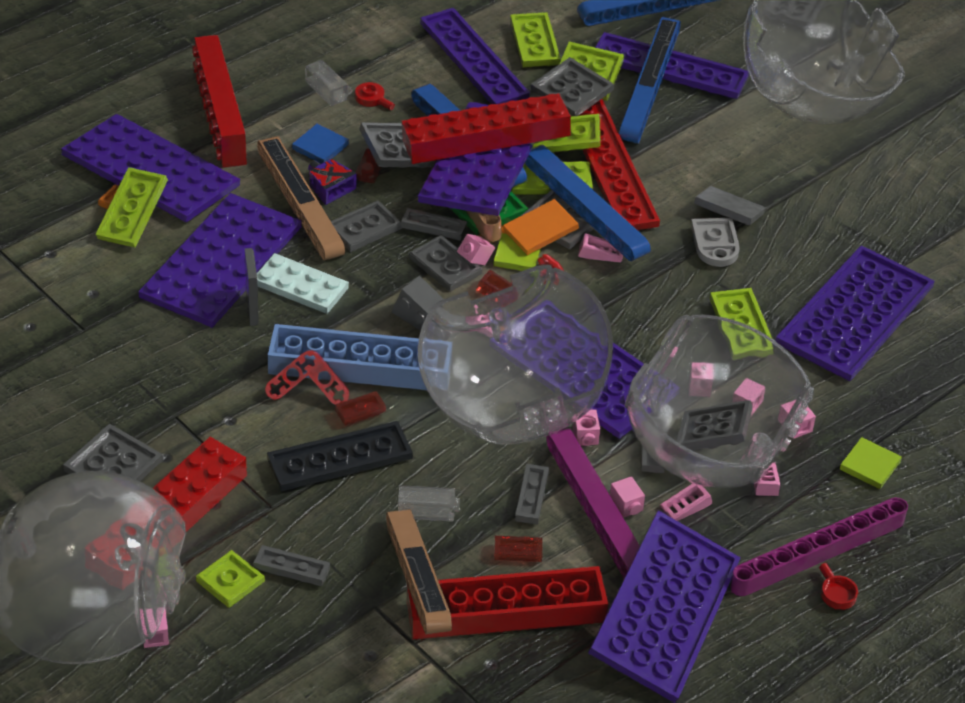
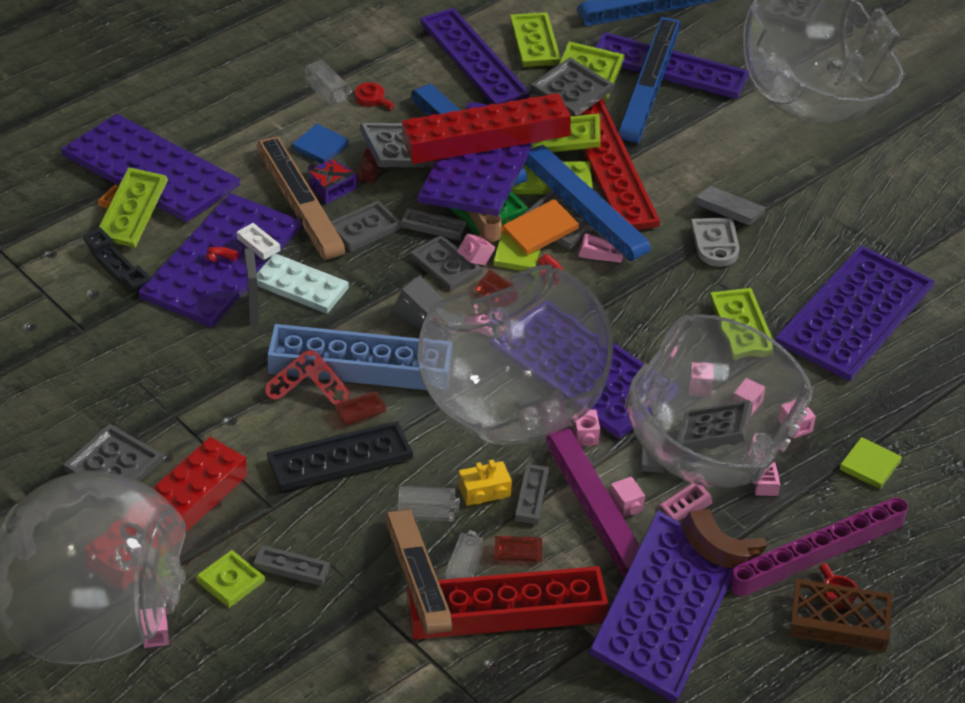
red brick [192,35,247,168] -> none
none -> black slope [83,227,151,290]
none -> red arm [205,247,238,262]
none -> white plate [237,223,280,260]
none -> clear brick [444,531,484,579]
none -> yellow brick [458,460,512,506]
none -> reddish brown arch [681,509,767,569]
none -> reddish brown fence [789,579,892,652]

